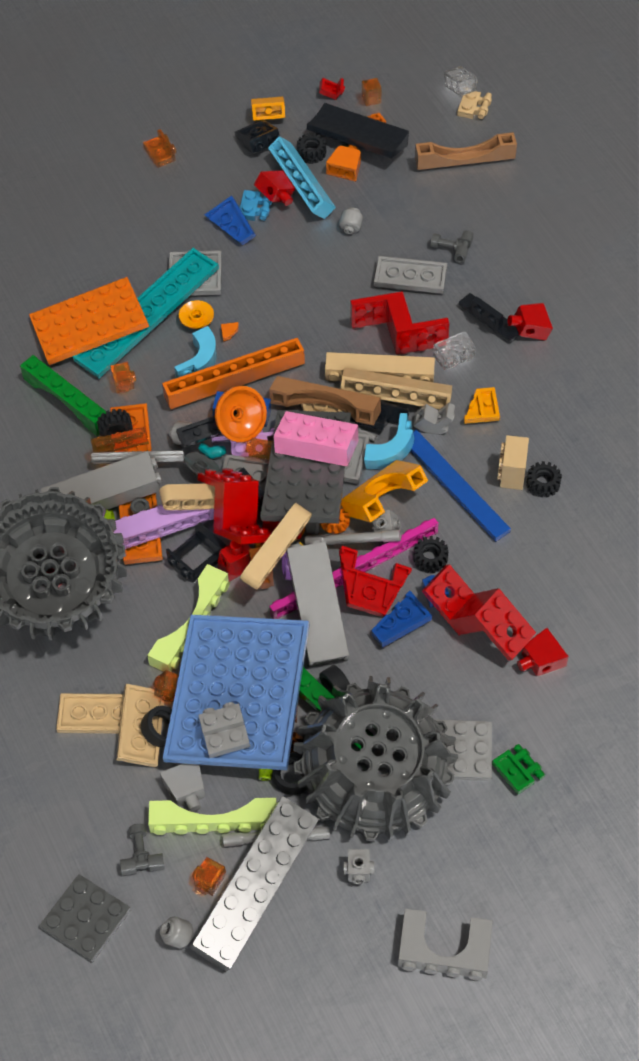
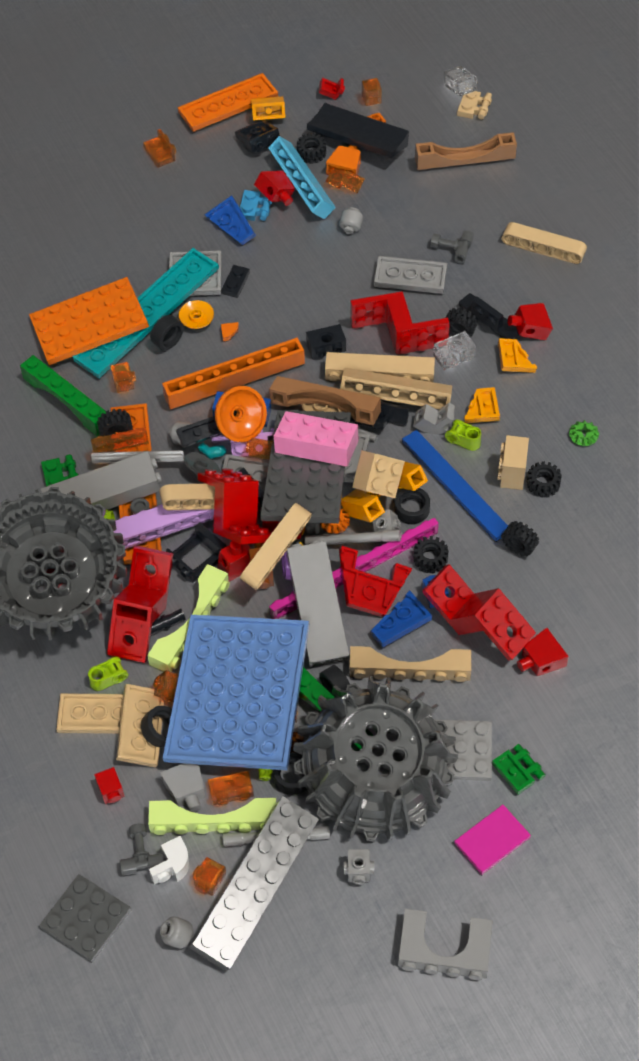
medium azure arch [174,326,217,378] -> none
light grey plate [199,702,251,758] -> none
medium azure arch [364,413,414,470] -> none
none -> green plate [41,454,79,487]
none -> lime piece [88,657,129,691]
none -> red brick [94,767,125,804]
none -> red bracket [107,545,173,663]
none -> white brick [149,836,190,884]
none -> black tyre [150,315,184,350]
none -> black pin [151,608,186,636]
none -> orange plate [178,73,278,132]
none -> clear orange bracket [208,771,254,806]
none -> black plate [221,265,250,298]
none -> black brick [306,324,346,359]
none -> clear orange slope [326,169,364,193]
none -> tan arch [350,646,471,682]
none -> tan brick [352,450,405,498]
none -> black tyre [394,488,430,524]
none -> lime piece [445,419,481,451]
none -> black tyre [446,307,478,340]
none -> dark pink tile [454,805,531,875]
none -> light orange wing [498,338,537,373]
none -> tan beam [501,222,587,264]
none -> black tyre [501,521,539,557]
none -> bright green gear [569,420,599,446]

